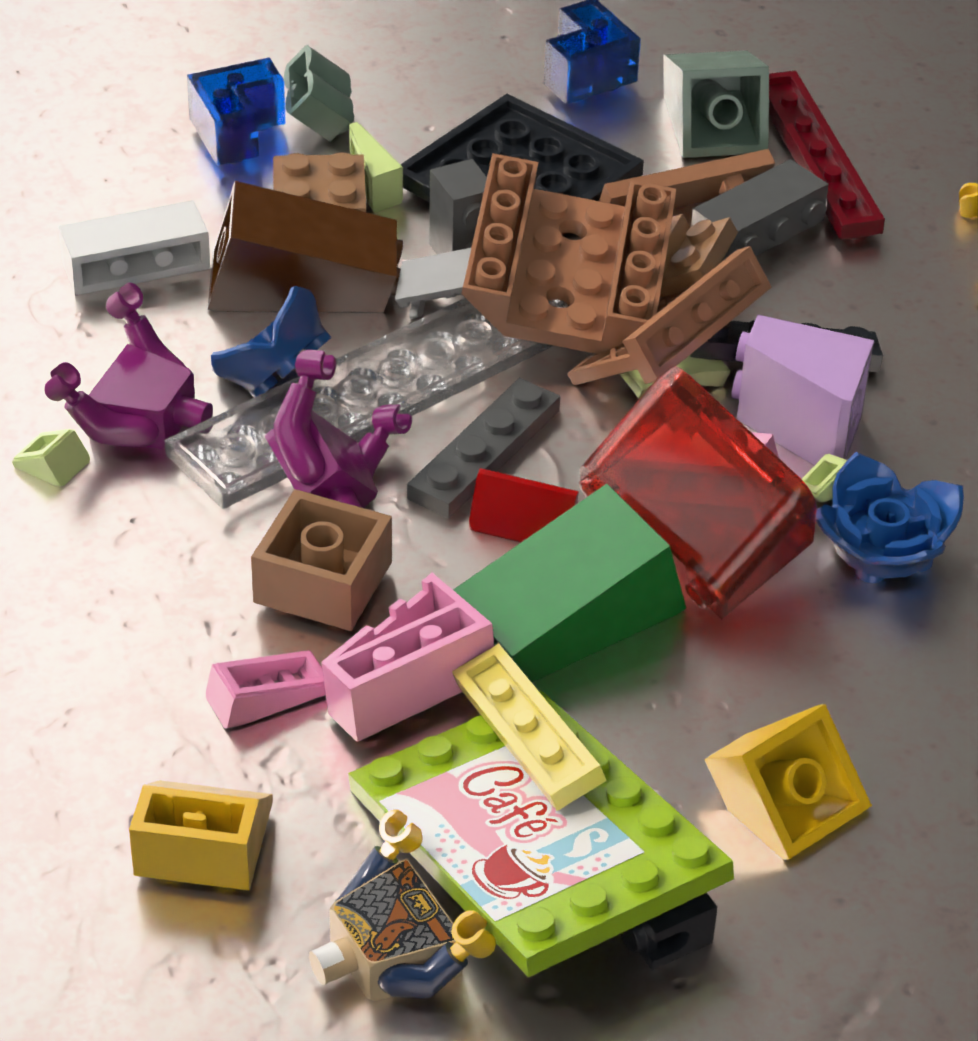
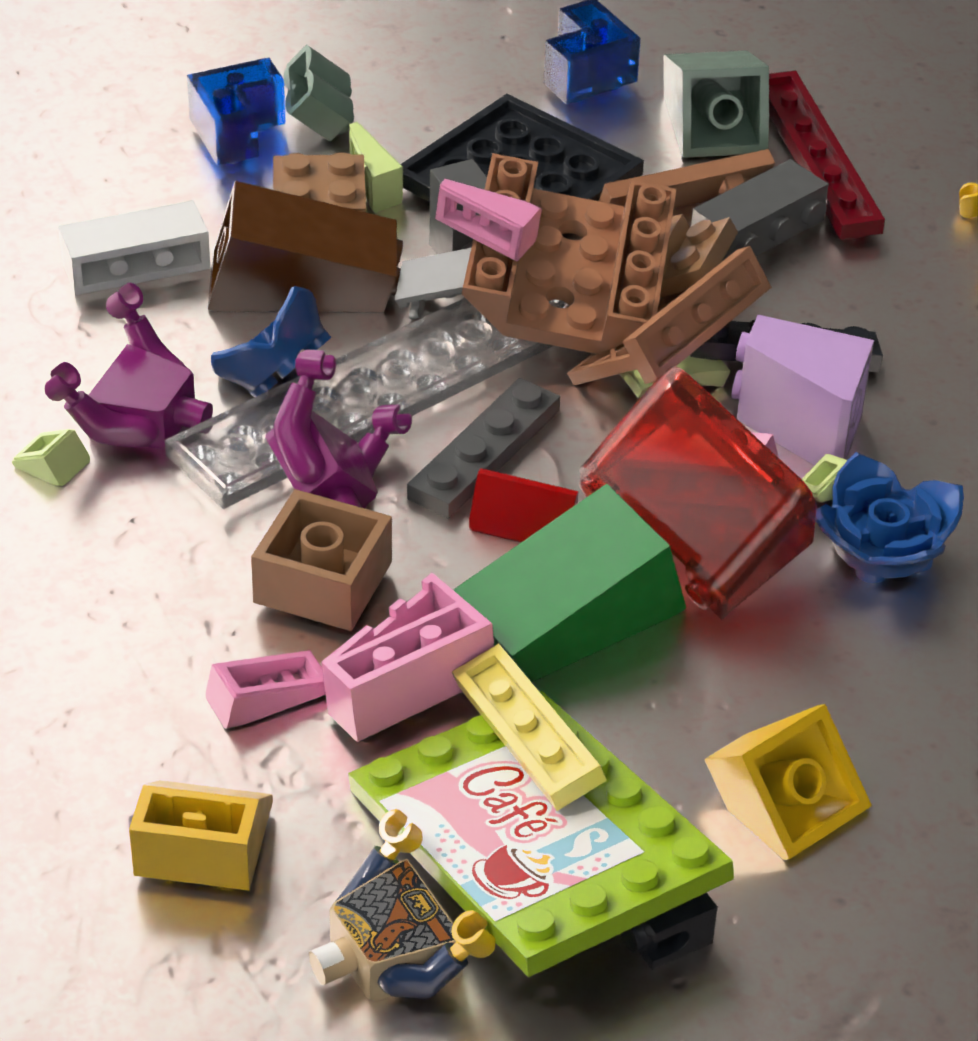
none -> bright pink slope [435,179,542,262]

